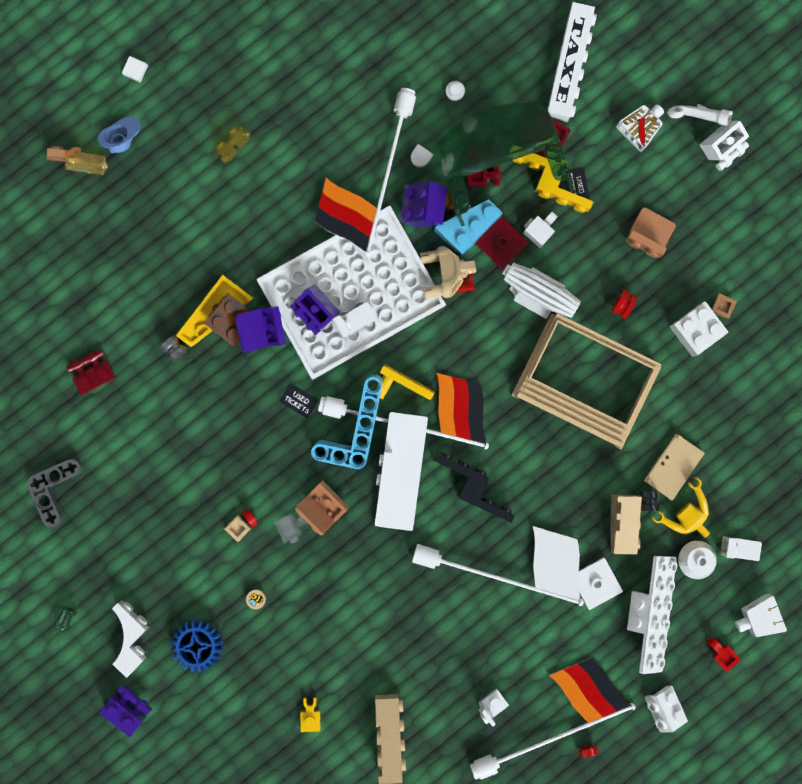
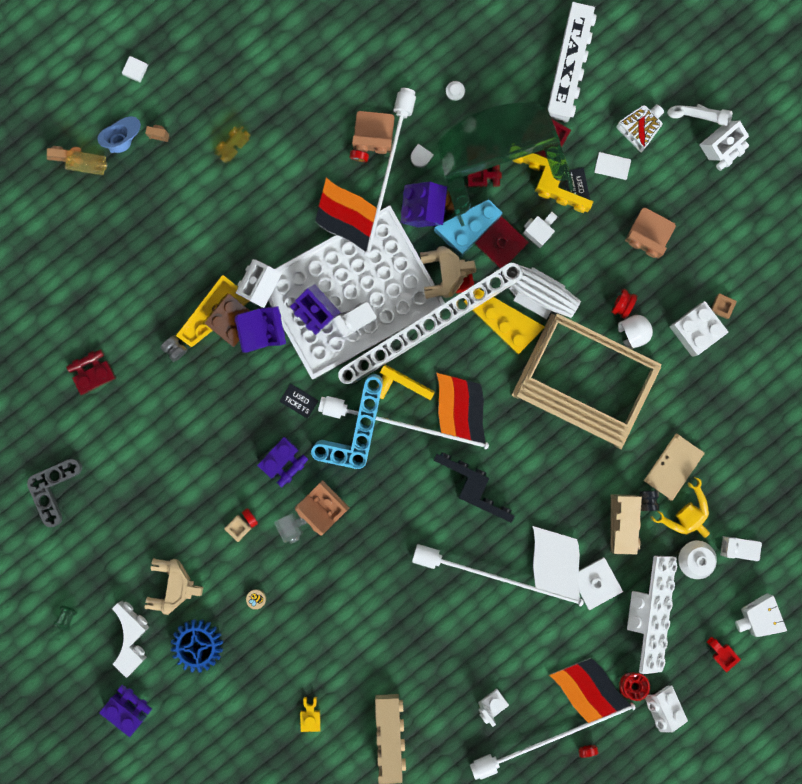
white bracket [375,412,428,531] -> none
none -> medium nougat plate [145,125,169,142]
none -> tan connector [145,558,203,615]
none -> white brick [236,259,282,308]
none -> dark purple brick [257,437,309,487]
none -> white beam [338,263,523,384]
none -> red tile [349,150,369,162]
none -> nougat bracket [352,111,394,154]
none -> yellow wing [464,289,545,354]
none -> white sticker [595,152,631,180]
none -> white helmet [618,315,653,349]
none -> red wheel [619,672,650,701]

